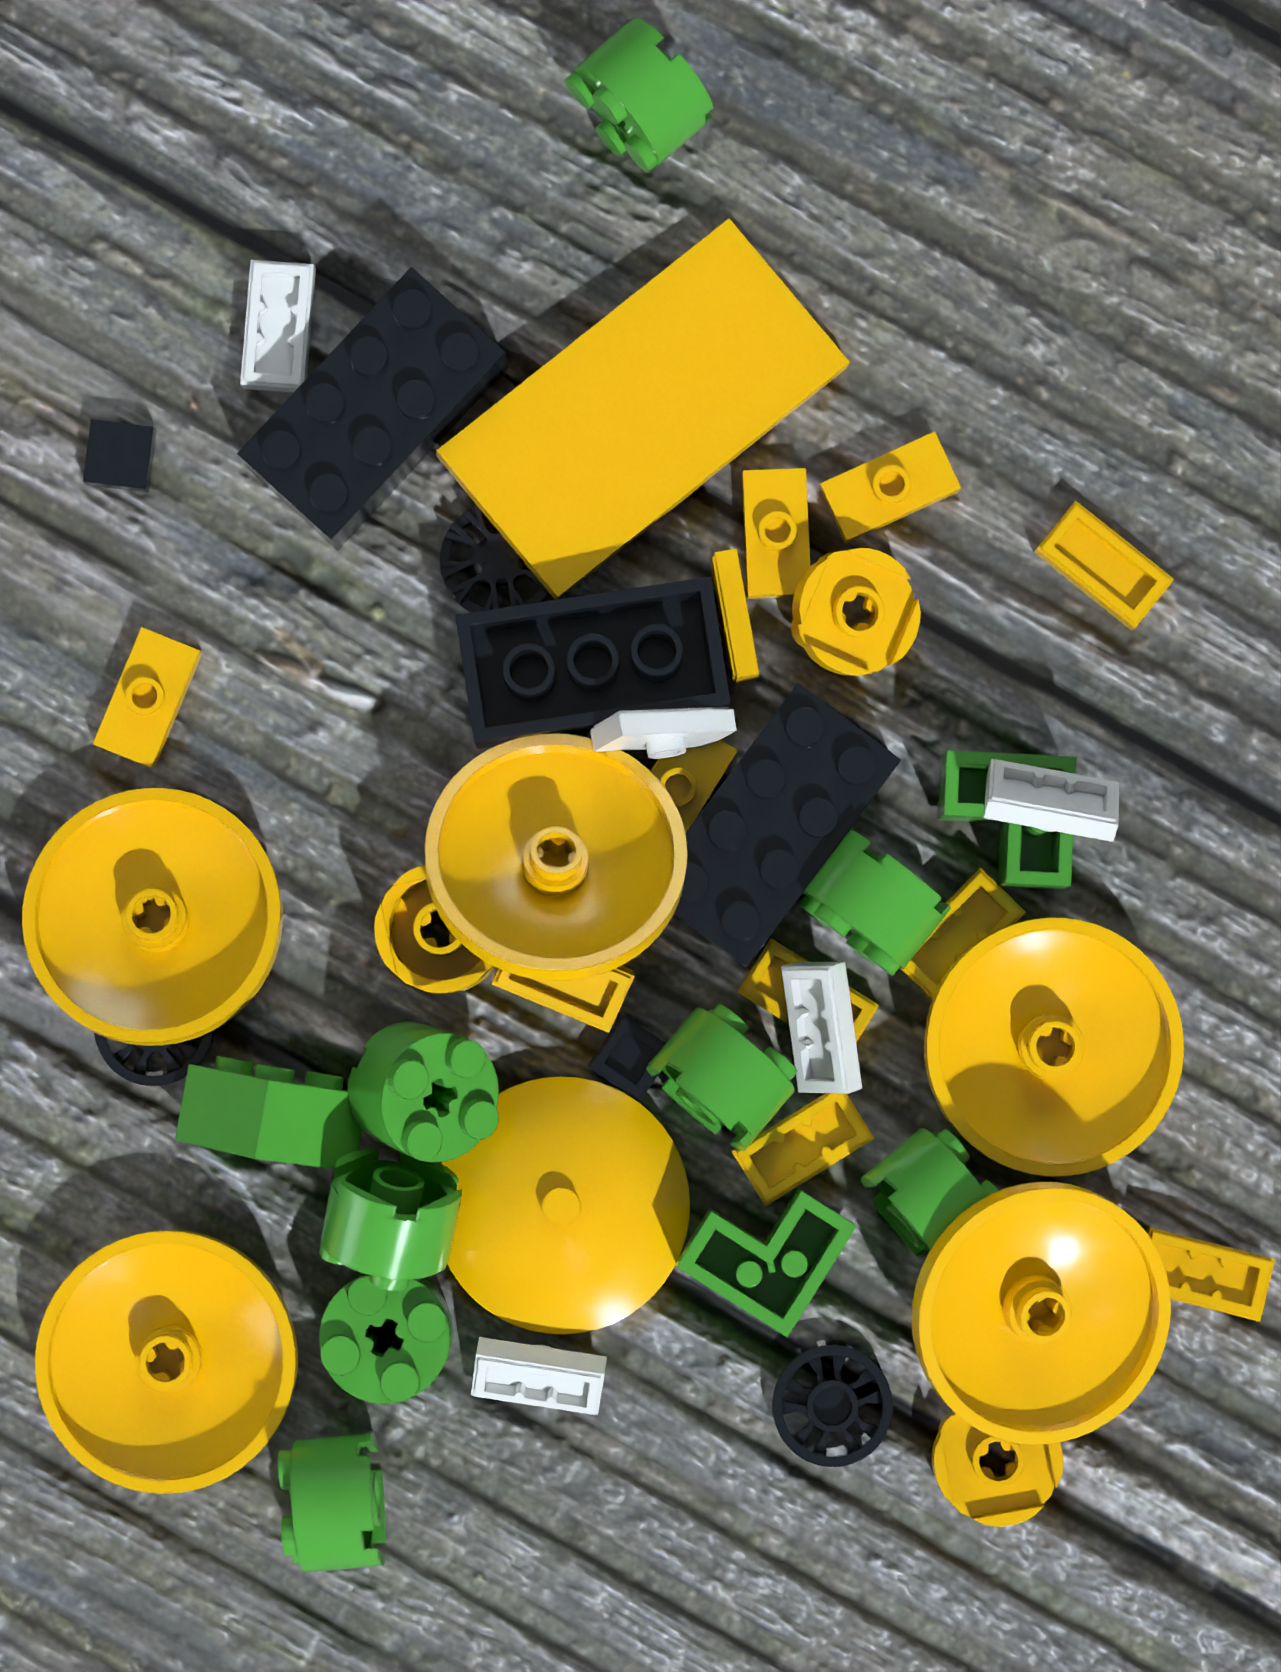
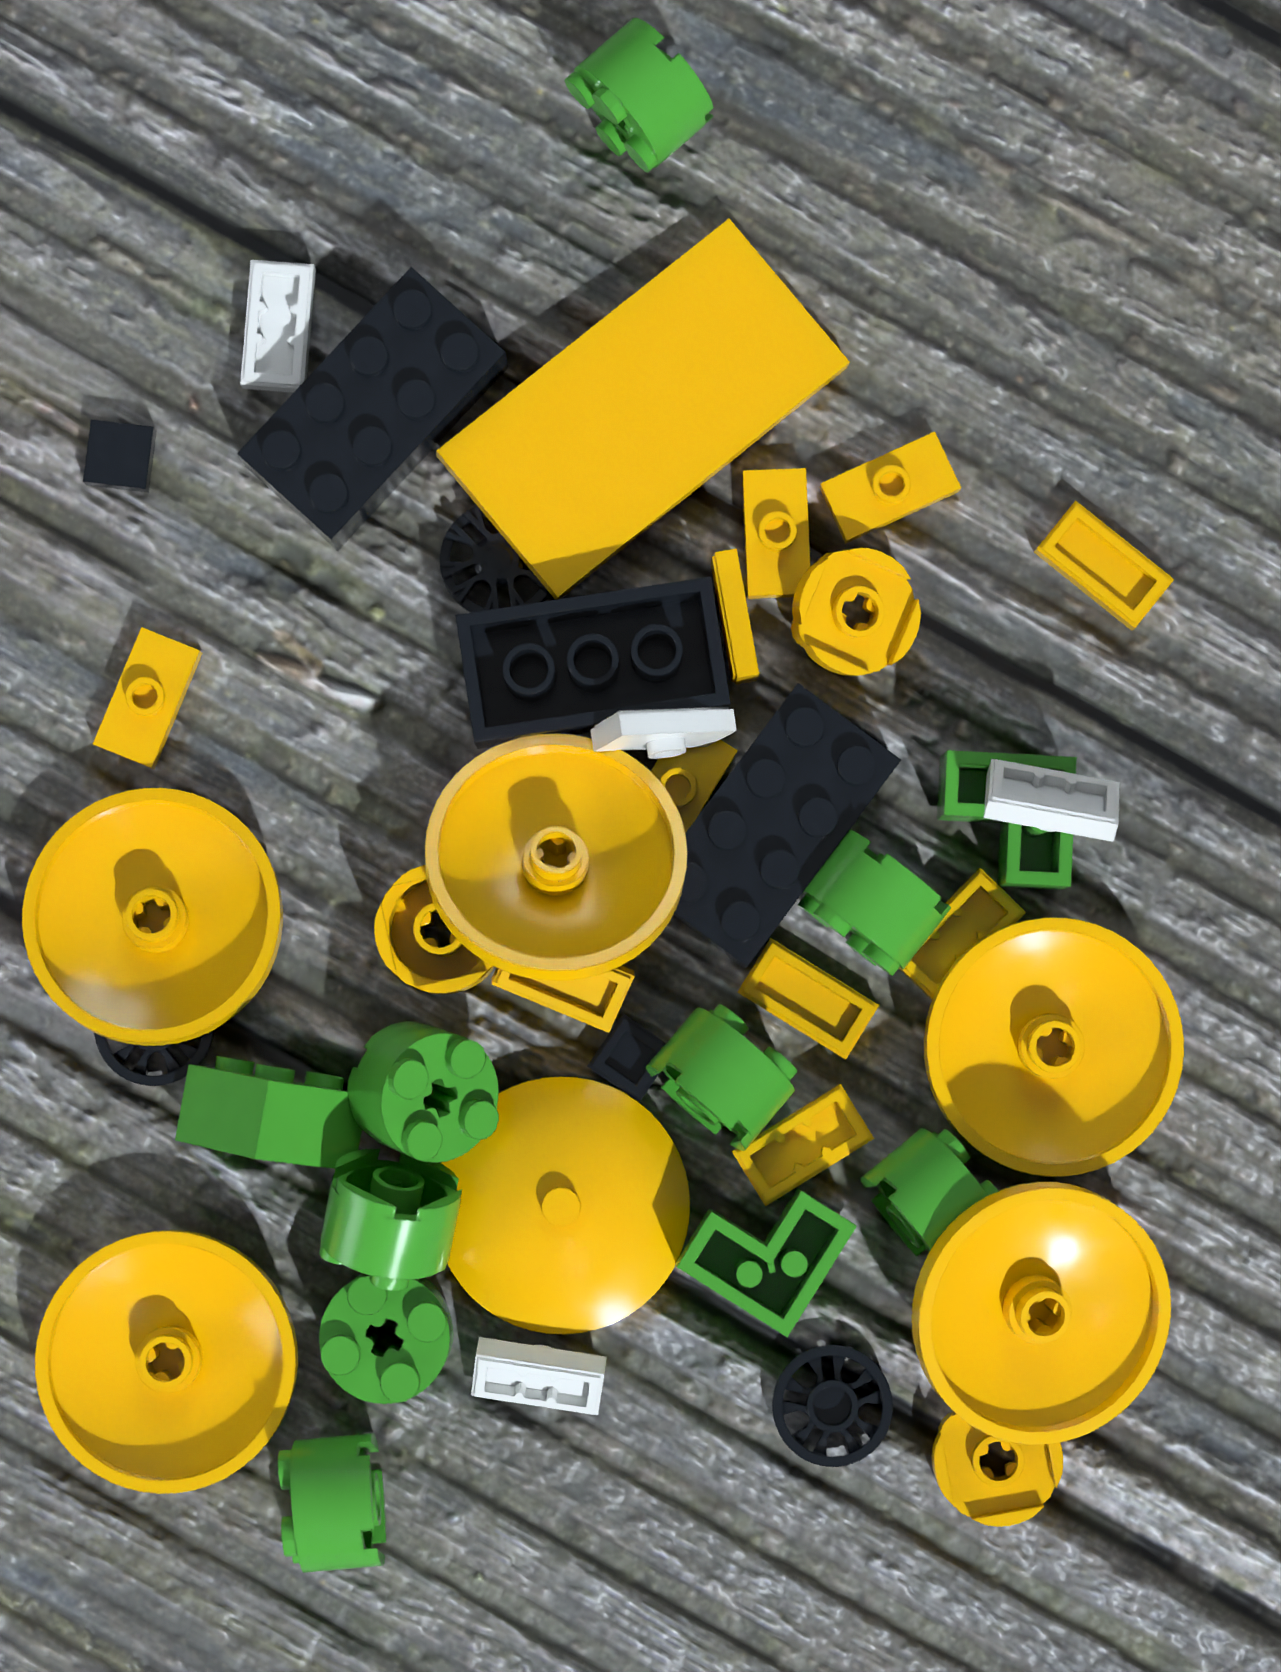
white plate [781,962,862,1094] -> none
yellow plate [1146,1226,1275,1322] -> none

